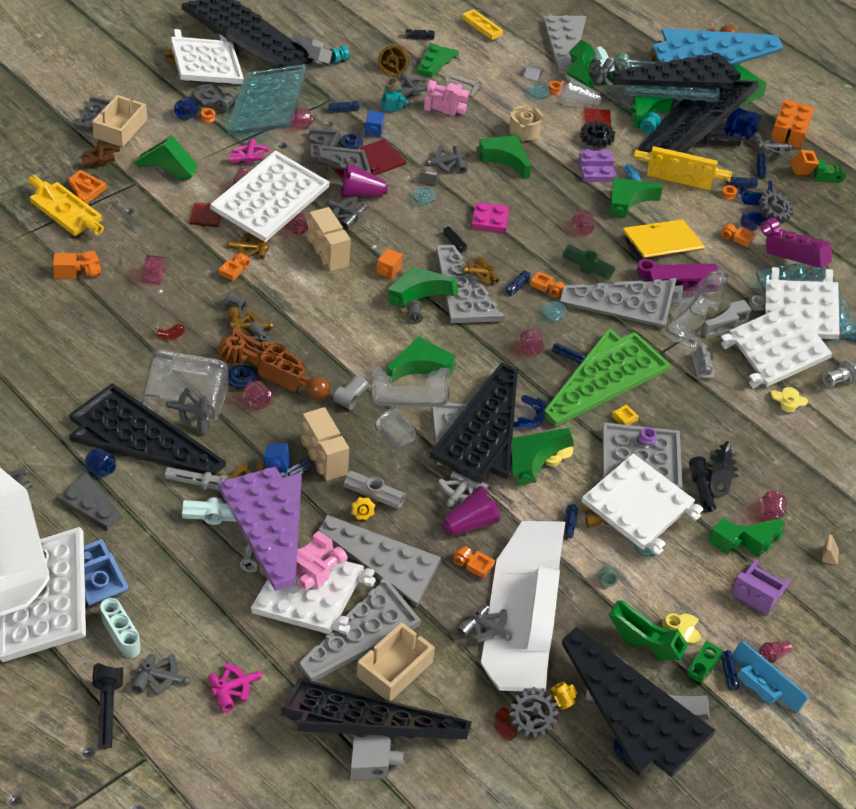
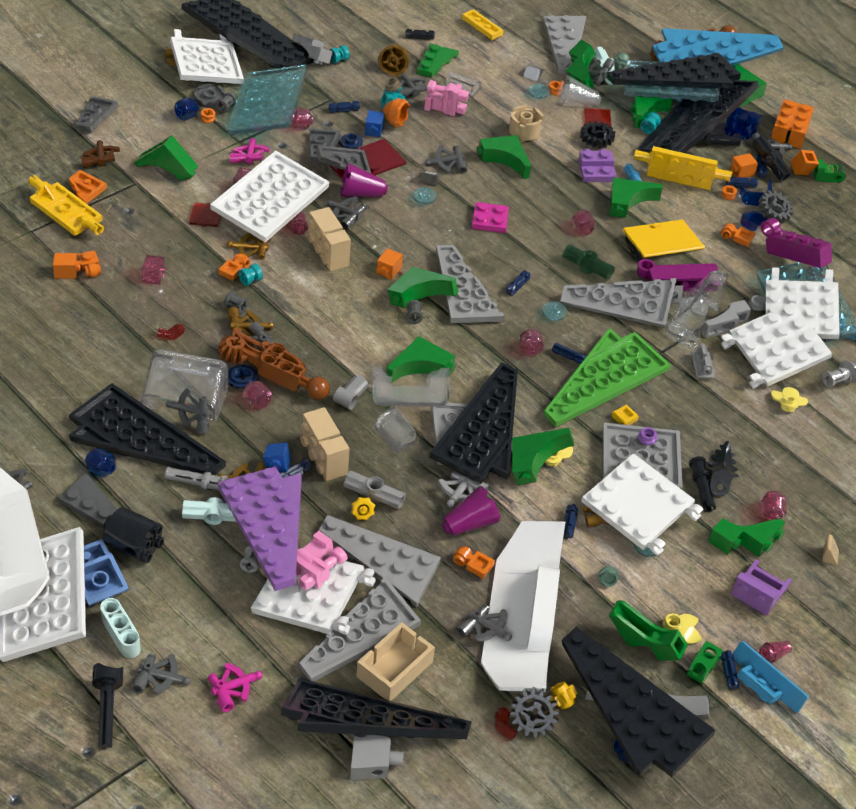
tan piece [92,95,147,147] -> none
black axle [443,226,467,253] -> none
pearl gold piece [462,257,500,285] -> none
clear blue helmet [513,395,546,427] -> none
orange plate [530,271,565,298] -> none
none -> black cylinder [103,506,164,564]
none -> teal wheel [238,263,263,286]
none -> orange hair [383,98,410,128]
none -> orange brick [730,153,758,178]
none -> black piece [752,135,792,181]

